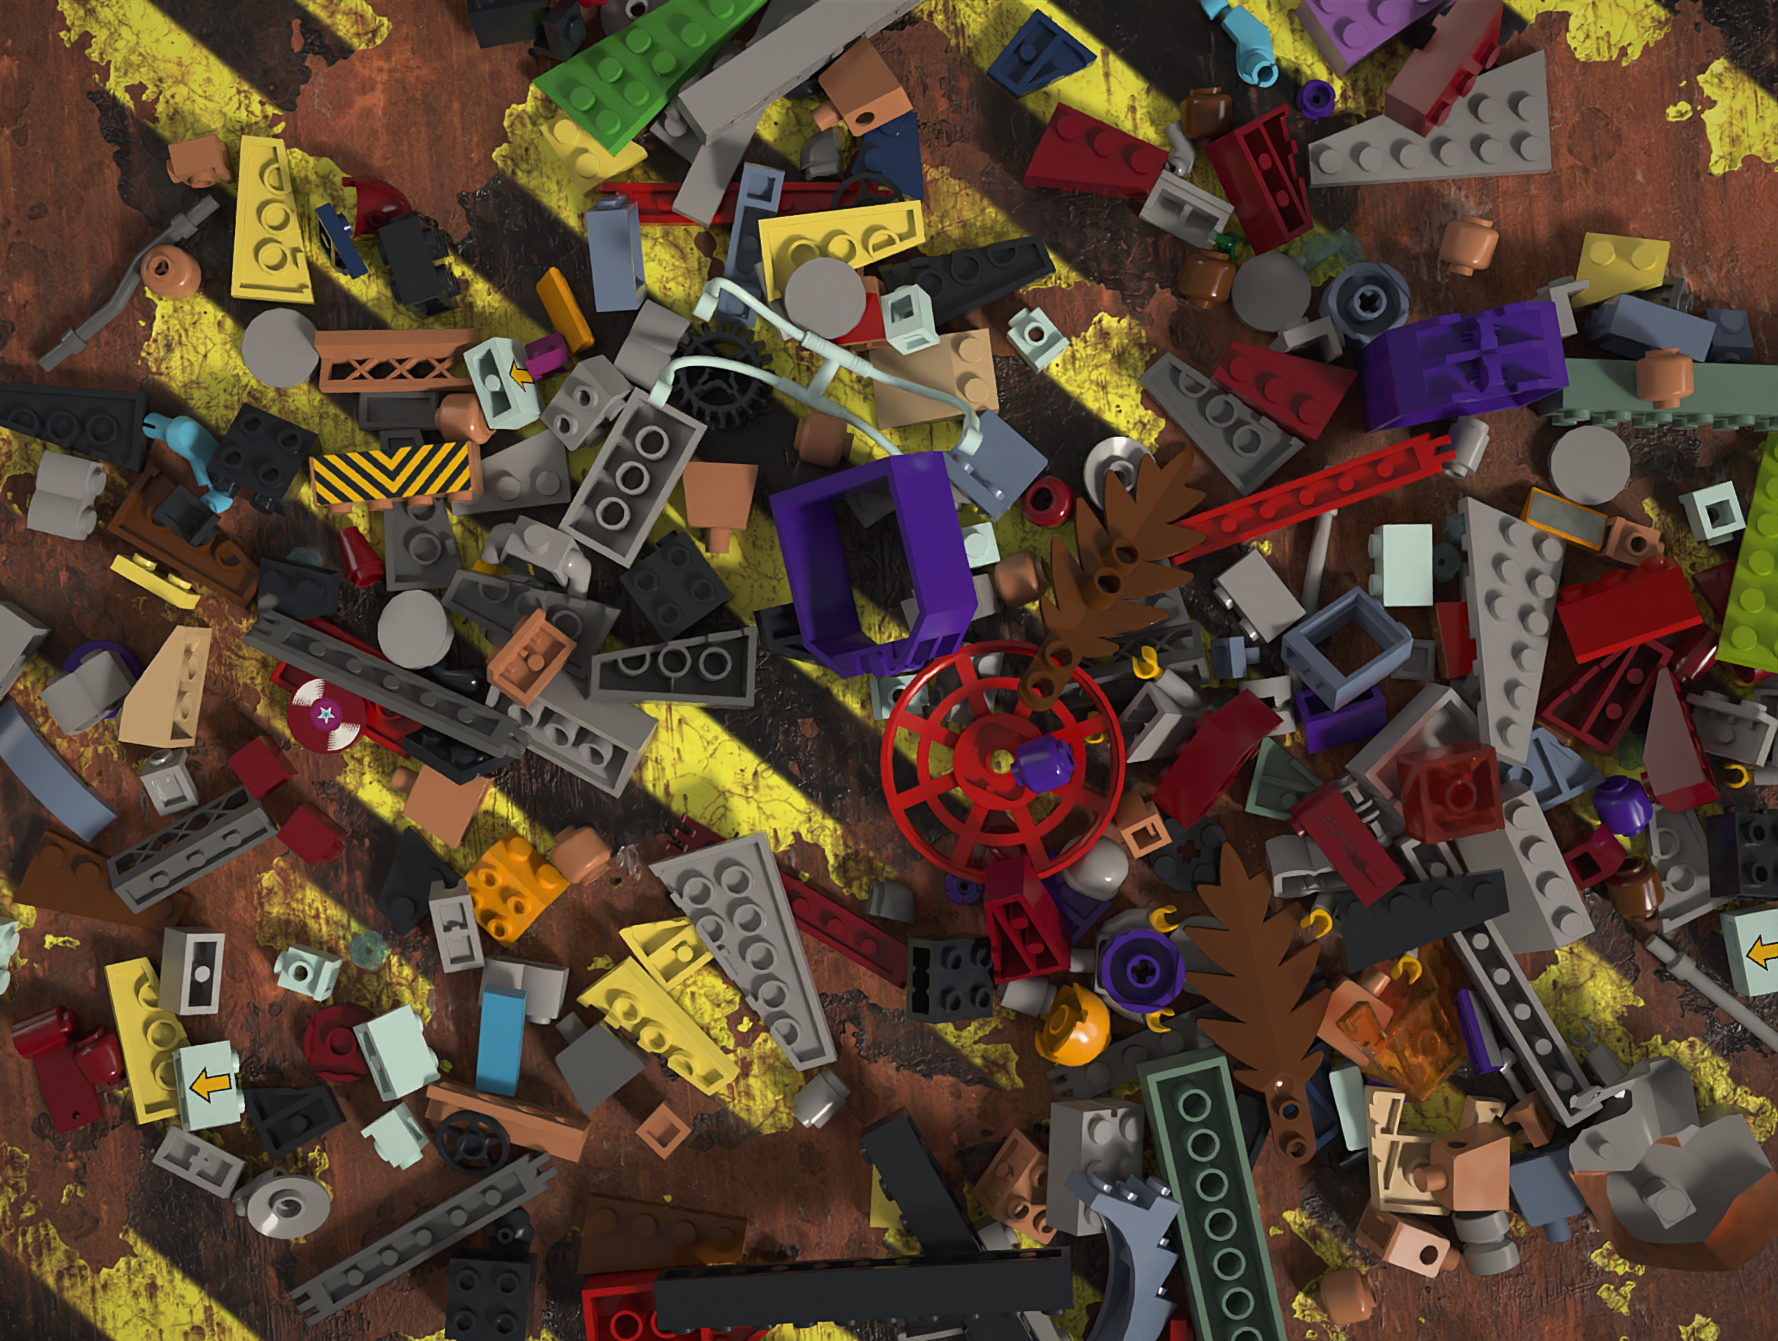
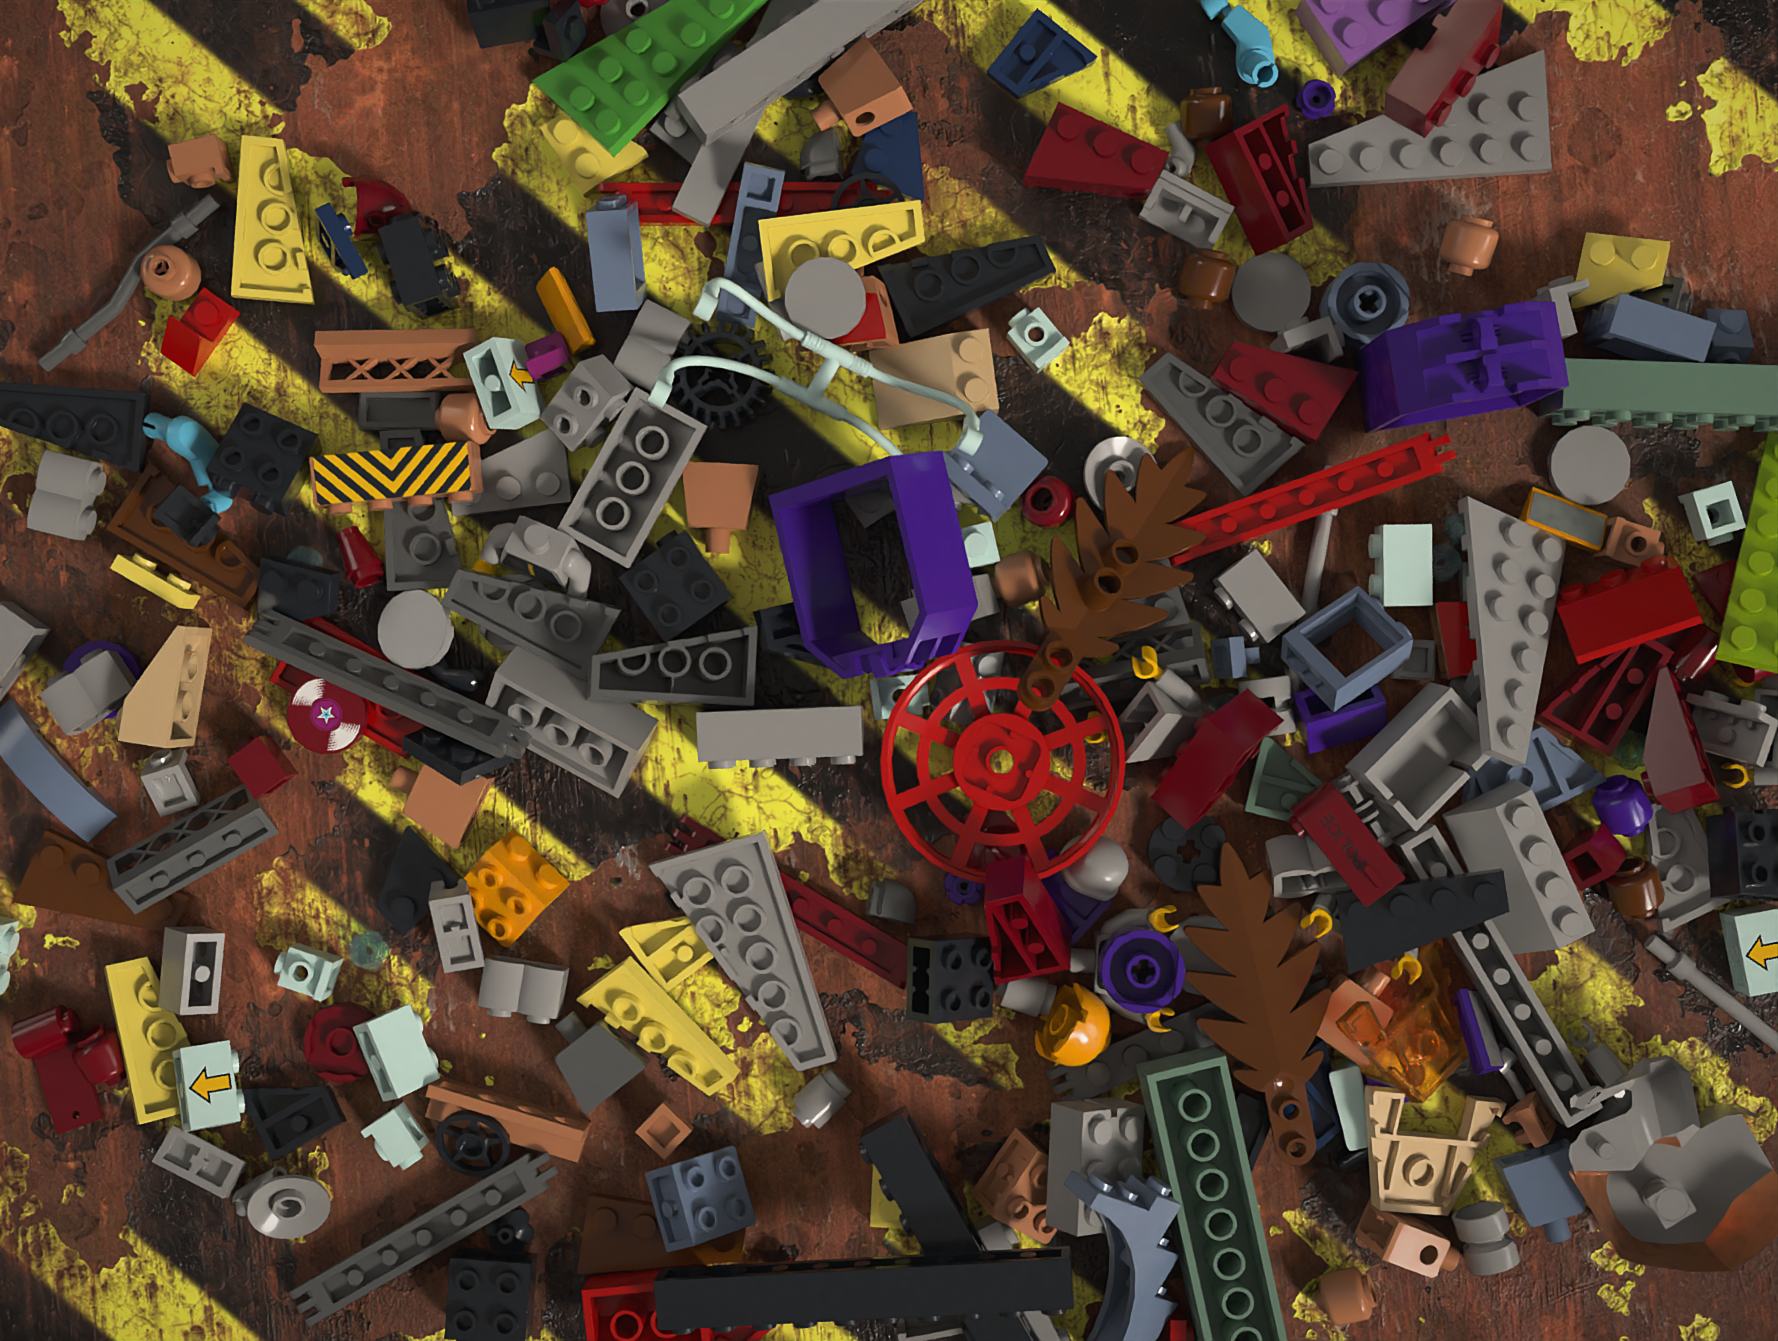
light grey tile [241,308,321,389] -> none
dark red brick [276,803,348,867] -> none
dark azure tile [475,984,527,1097] -> none
nougat bracket [486,608,578,709] -> none
nougat head [551,825,610,886] -> none
nougat head [794,411,854,468] -> none
light aqua brick [880,284,940,355] -> none
dark purple head [1010,734,1075,794] -> none
nougat brick [1114,789,1172,859] -> none
dark green hand [1208,230,1248,261] -> none
clear light blue bracket [1296,227,1365,273] -> none
clear red brick [1395,740,1505,845] -> none
nougat torso [1414,1122,1510,1211] -> none
light grey brick [1439,416,1489,479] -> none
nougat head [1635,347,1694,410] -> none
none -> red slope [160,287,241,377]
none -> sand blue bracket [645,1146,756,1252]
none -> light grey brick [696,705,865,769]

